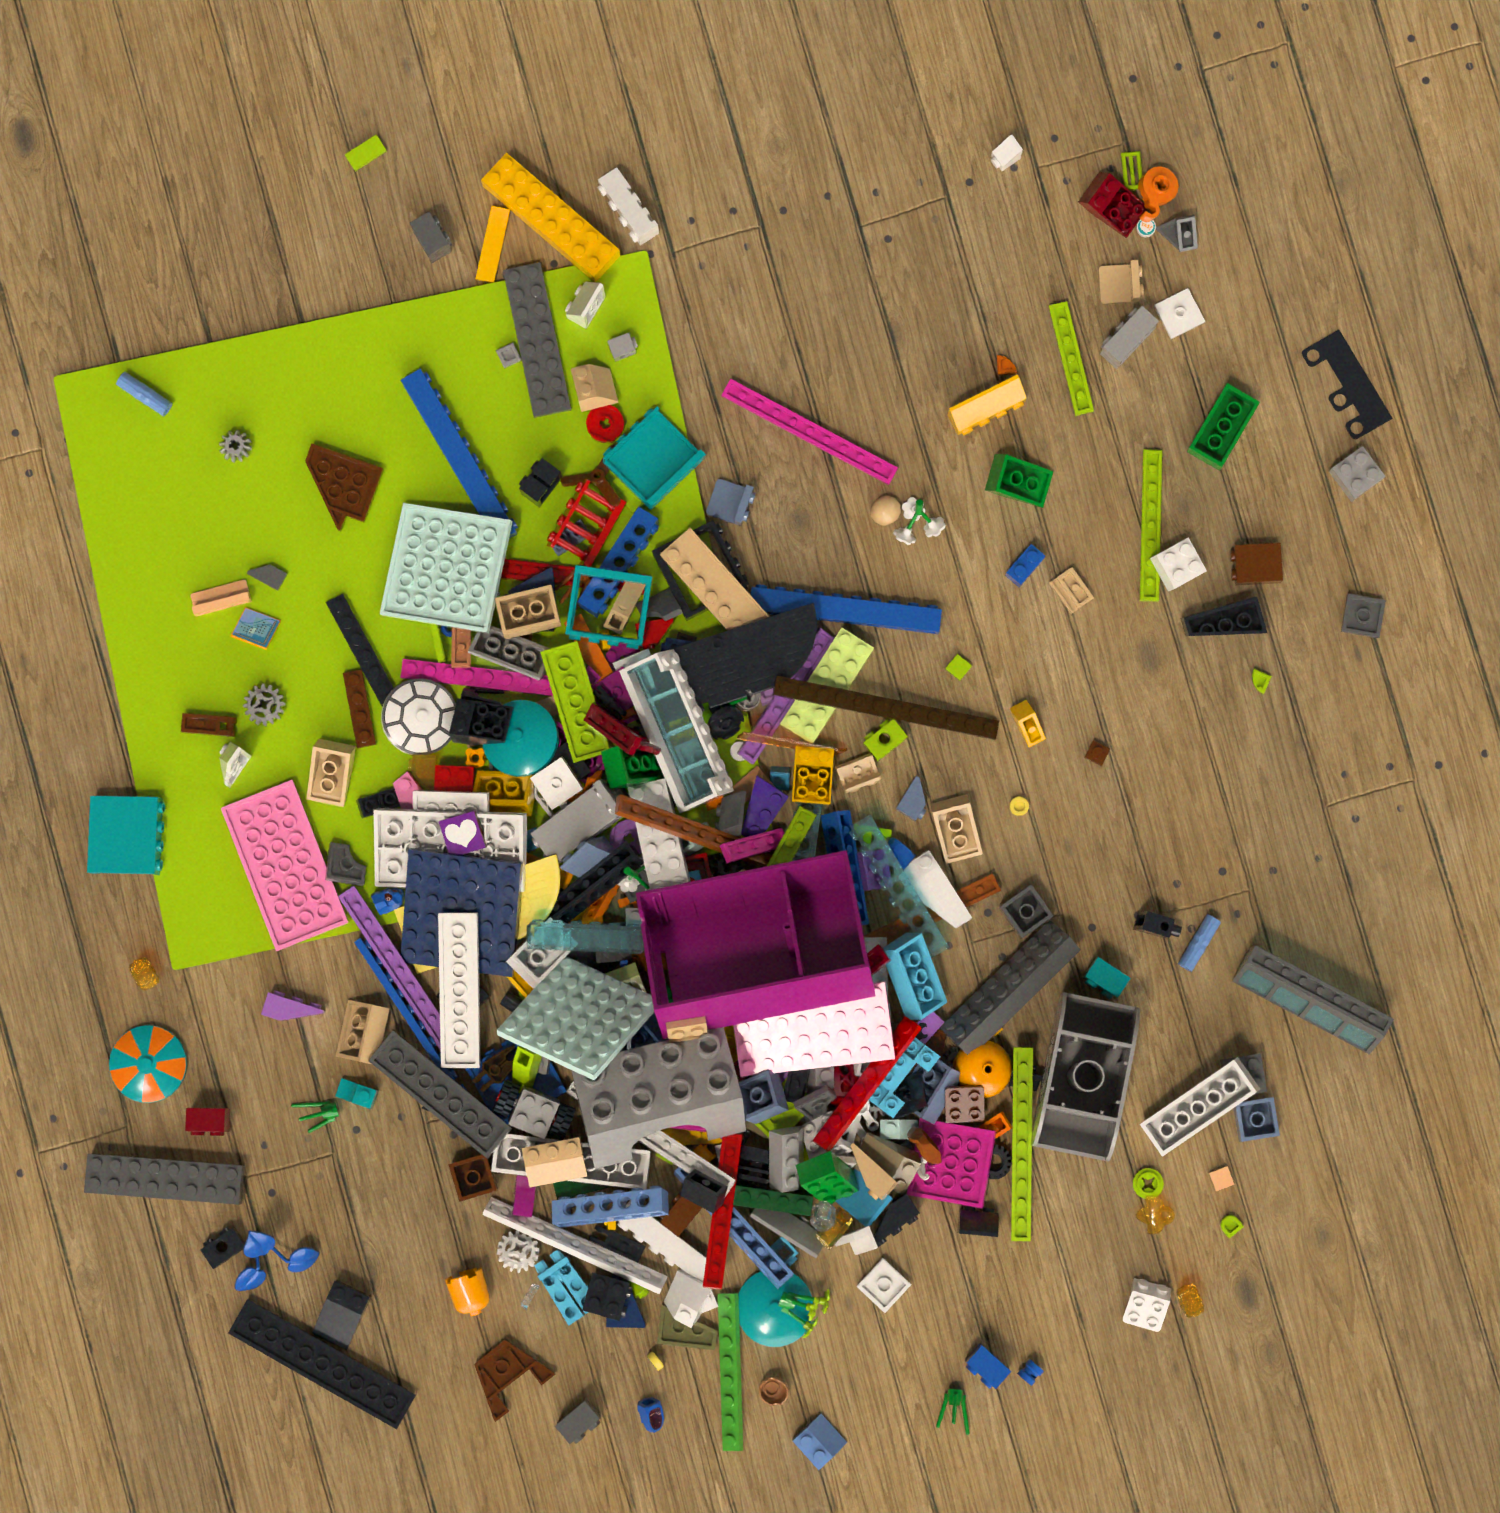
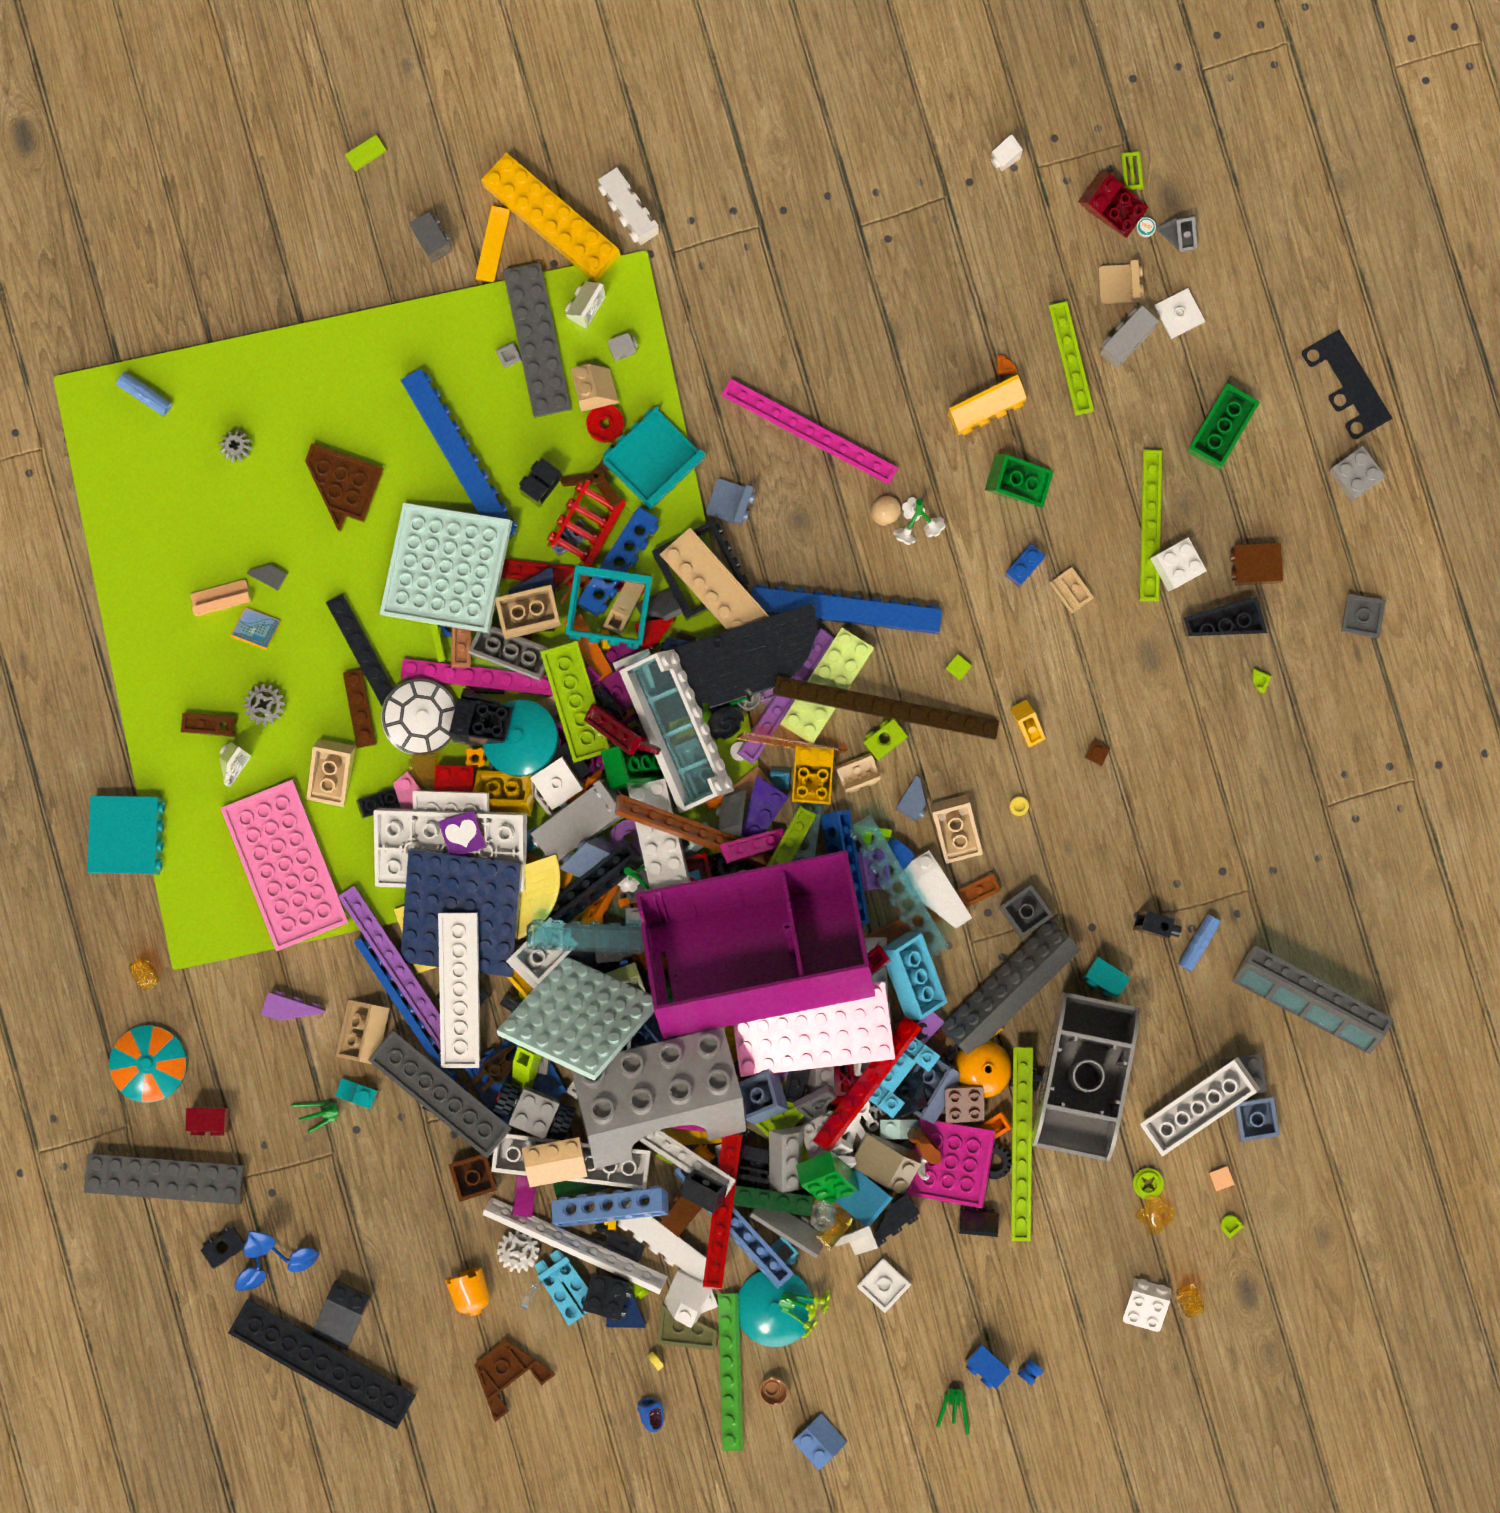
dark grey tile [325,842,366,886] -> none
blue rock [371,888,405,915] -> none
dark grey brick [555,1398,601,1444] -> none
tan plate [666,1016,708,1043] -> none
tan slope [850,1143,898,1201] -> none
orange piece [1138,166,1179,222] -> none

